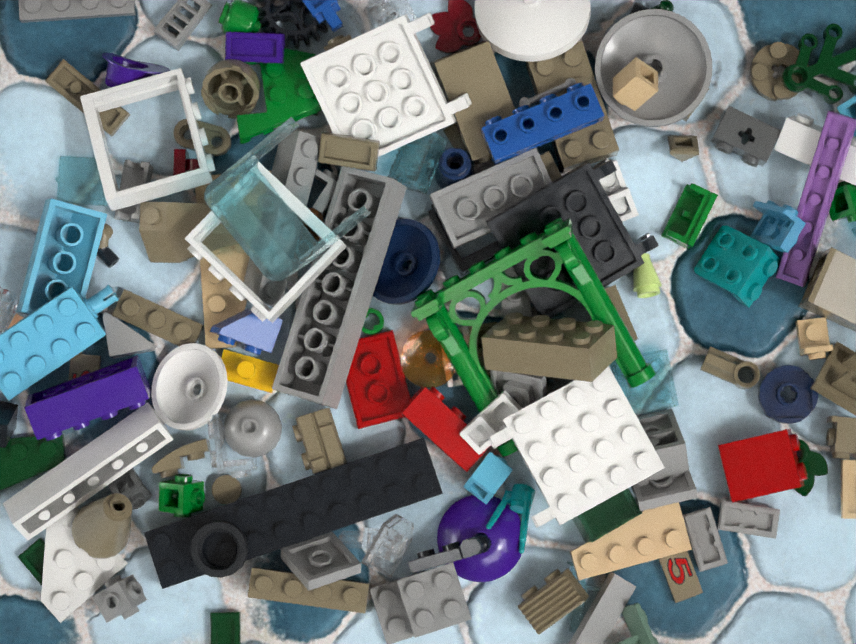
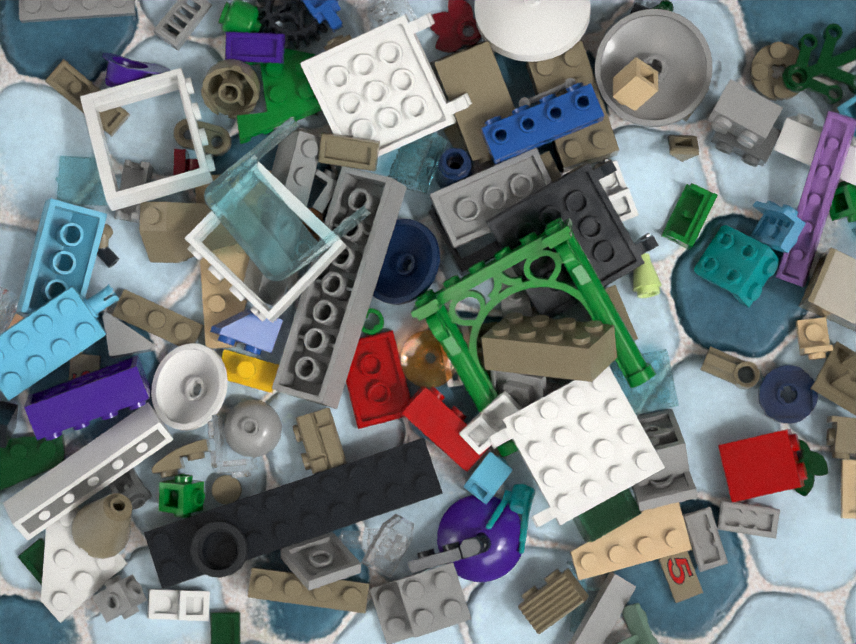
none -> white slope [147,589,210,621]
none -> light grey brick [707,79,783,149]

